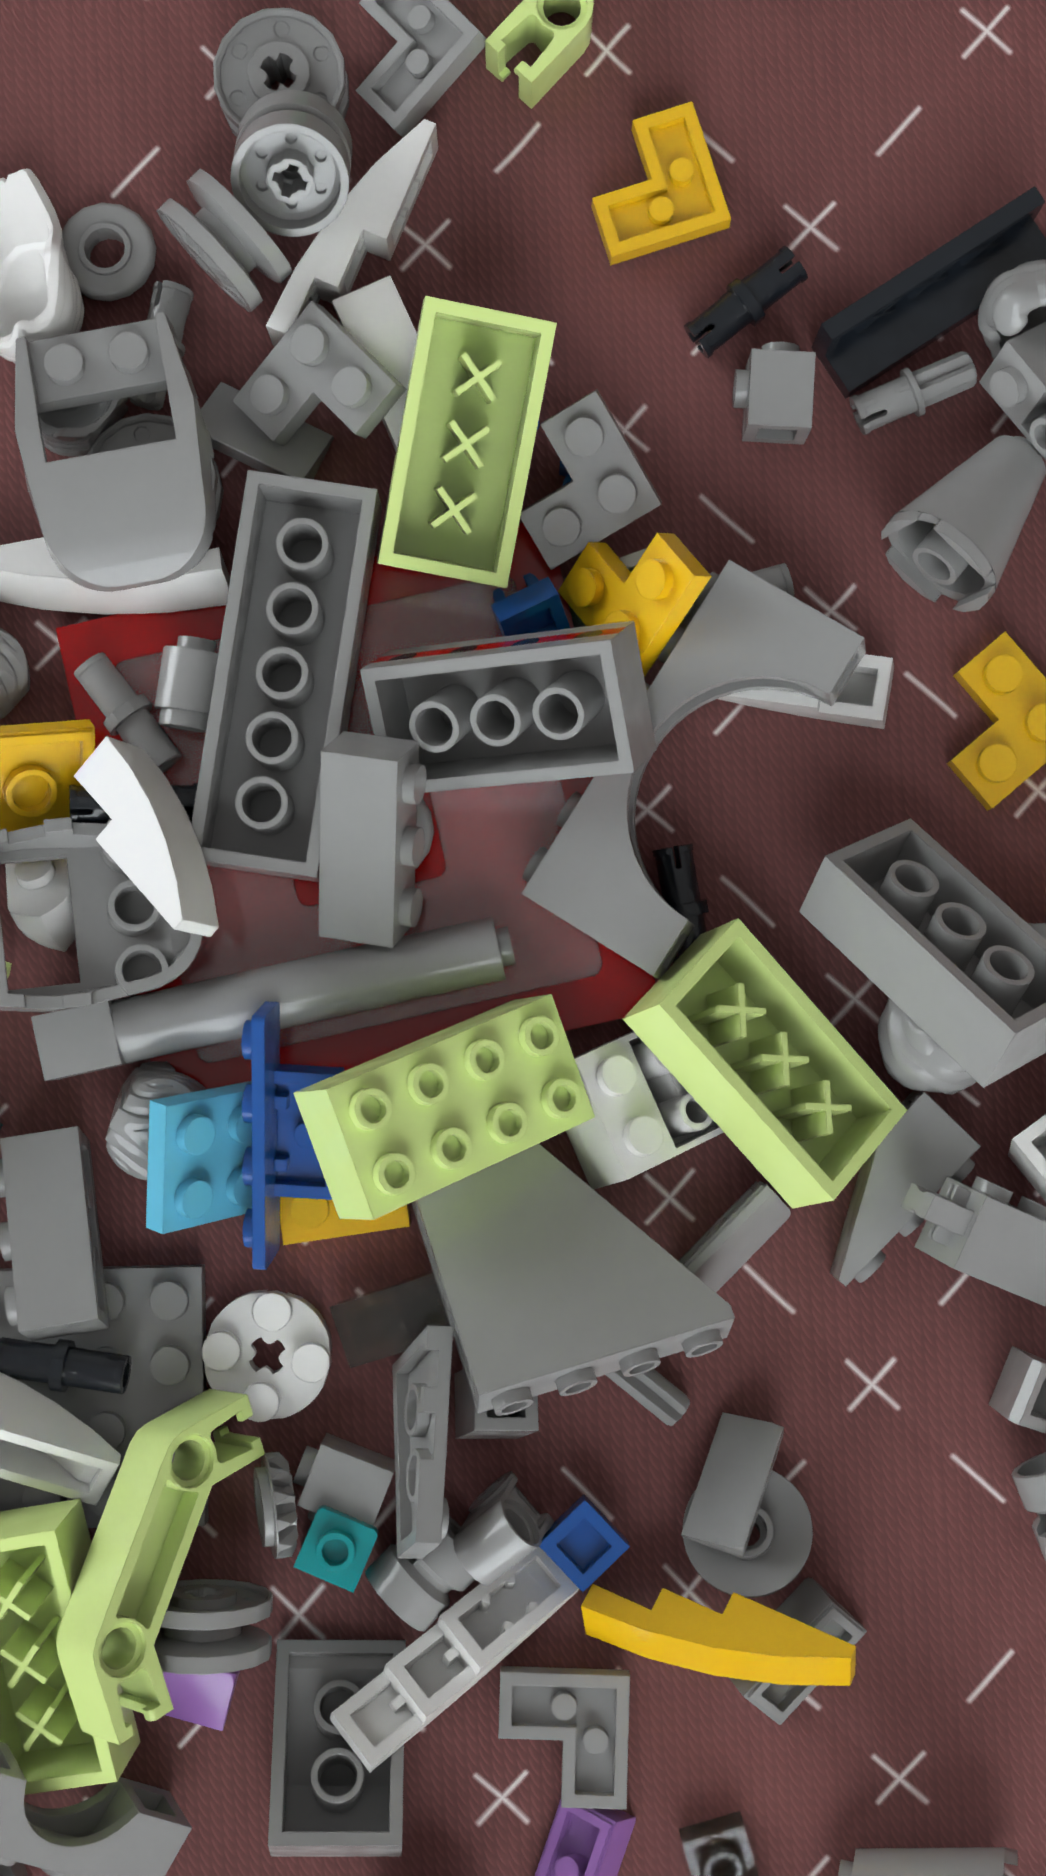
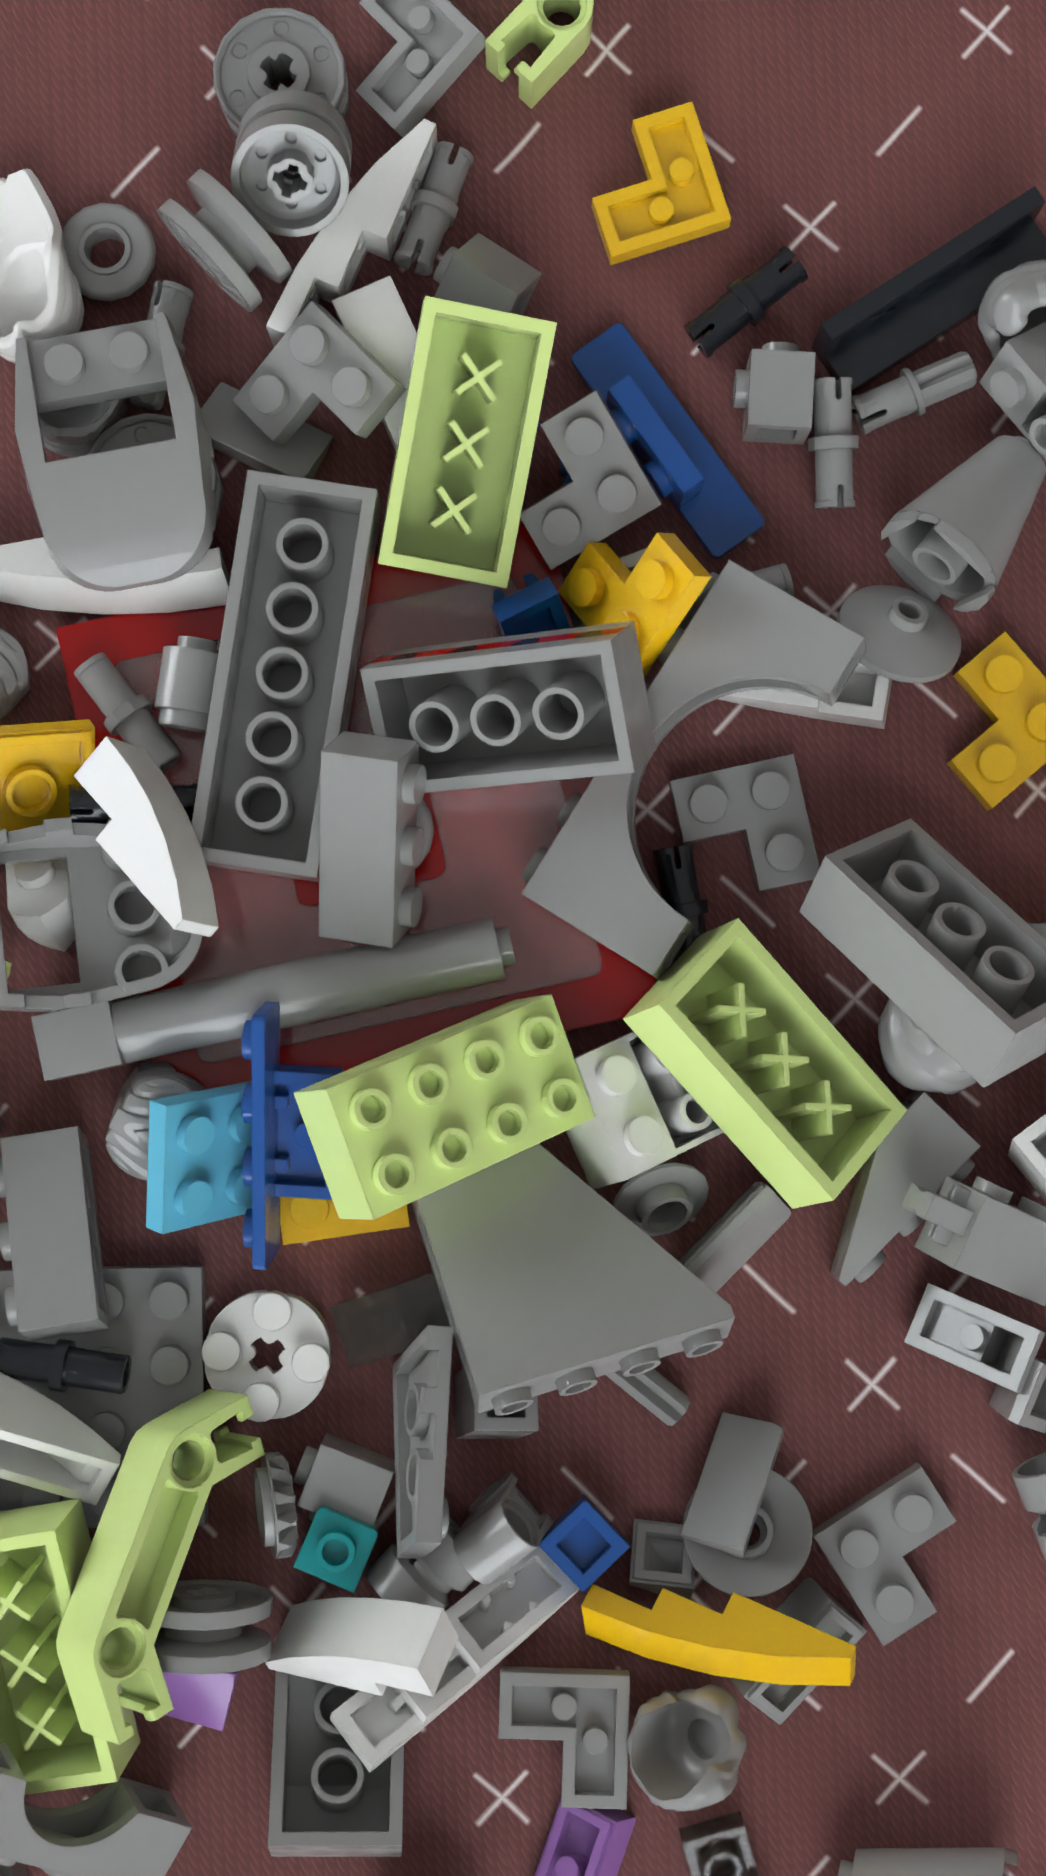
none -> white slope [265,1597,459,1697]
none -> light grey pin [394,141,474,276]
none -> light grey brick [433,233,542,315]
none -> blue bracket [571,323,765,560]
none -> light grey piece [613,1162,709,1237]
none -> light grey hair [627,1684,747,1812]
none -> light grey slope [629,1519,695,1600]
none -> light grey plate [669,754,820,892]
none -> light grey pin [808,377,859,509]
none -> light grey plate [813,1462,957,1646]
none -> light grey dish [837,585,961,683]
none -> light grey slope [904,1283,1045,1394]

